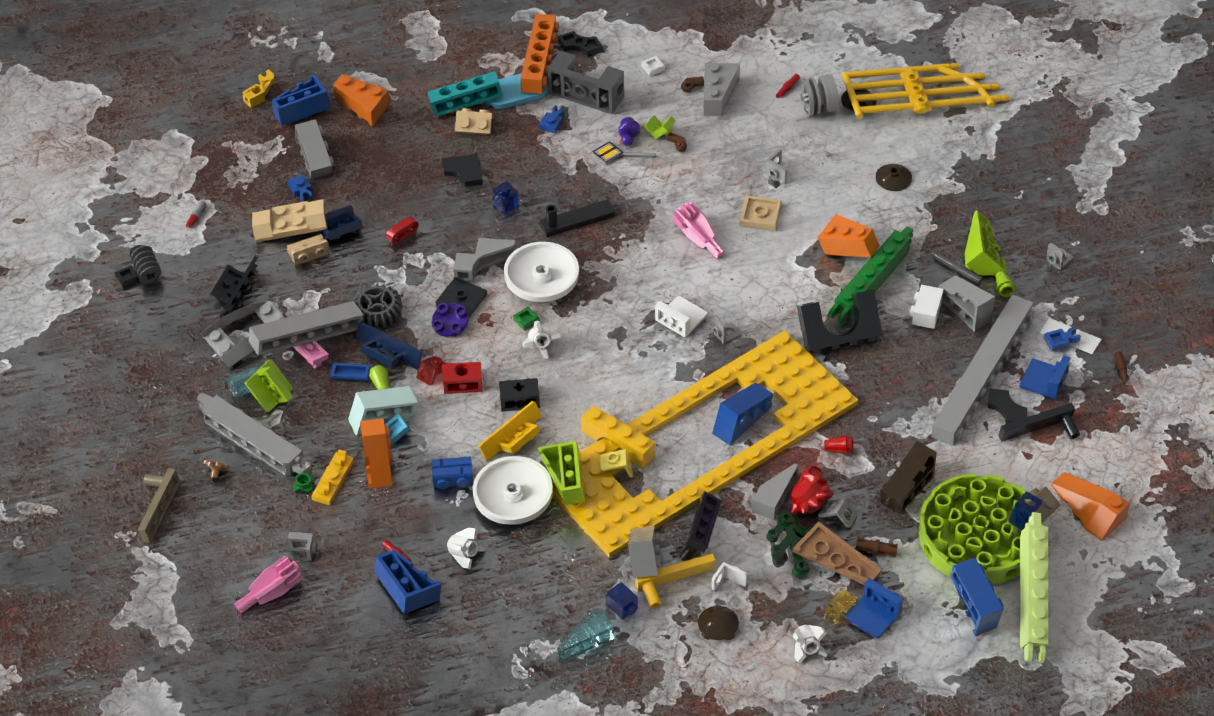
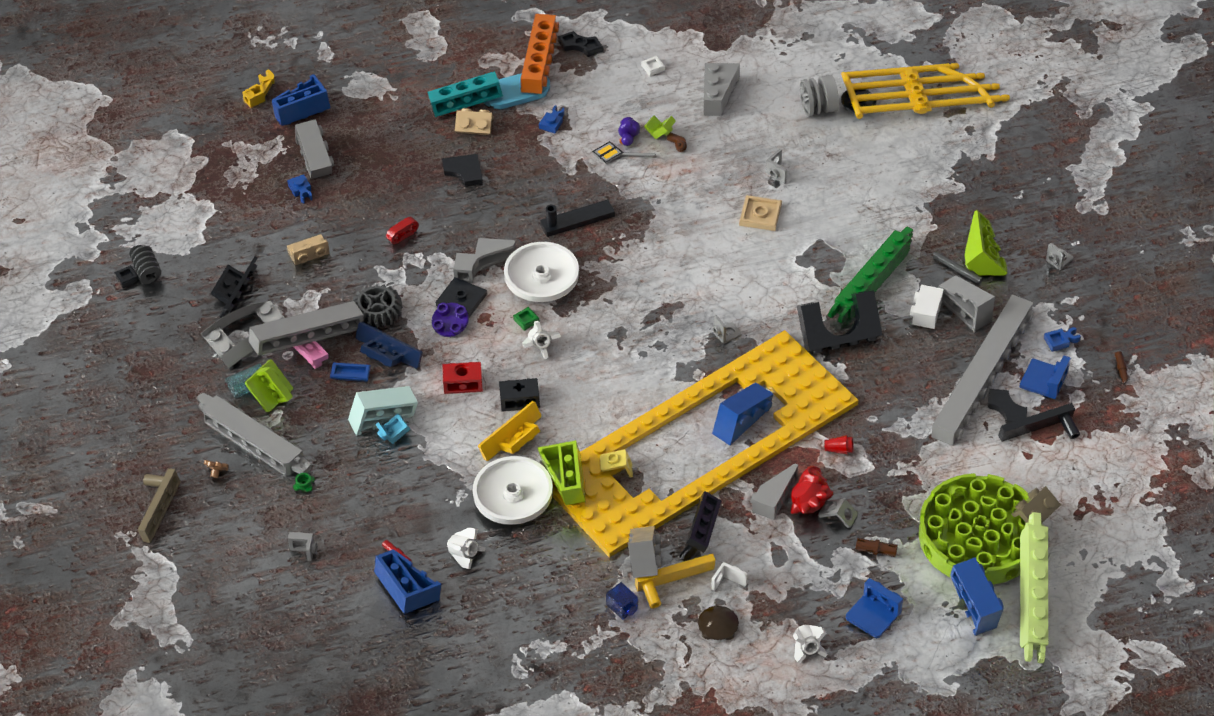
piece [186,200,206,227] -> none
bright pink piece [234,555,303,613] -> none
tan piece [252,199,327,242] -> none
yellow plate [311,450,355,505] -> none
dark blue bracket [321,205,363,240] -> none
orange wedge [333,74,390,127] -> none
orange wedge [360,418,393,489] -> none
lime cone [369,365,389,390] -> none
clear red bracket [416,356,447,386] -> none
blue brick [431,456,473,489] -> none
clear blue brick [492,181,518,214] -> none
dark grey plate [548,50,624,114] -> none
clear light blue slope [557,609,614,663] -> none
yellow arch [581,405,655,469] -> none
white bracket [655,296,708,337] -> none
bright pink piece [672,201,725,259] -> none
reddish brown arm [681,76,704,92] -> none
dark green plant [766,512,812,579] -> none
red piece [776,74,800,98] -> none
medium nougat wing [792,521,882,585] -> none
orange wedge [818,214,880,258] -> none
clear yellow plate [824,588,858,624] -> none
dark brown dish [876,163,912,191] -> none
dark brown wedge [880,441,937,514] -> none
lime cone [995,271,1016,298] -> none
clear blue bracket [1009,492,1043,530] -> none
white sticker [1040,318,1101,354] -> none
orange wedge [1051,472,1130,541] -> none

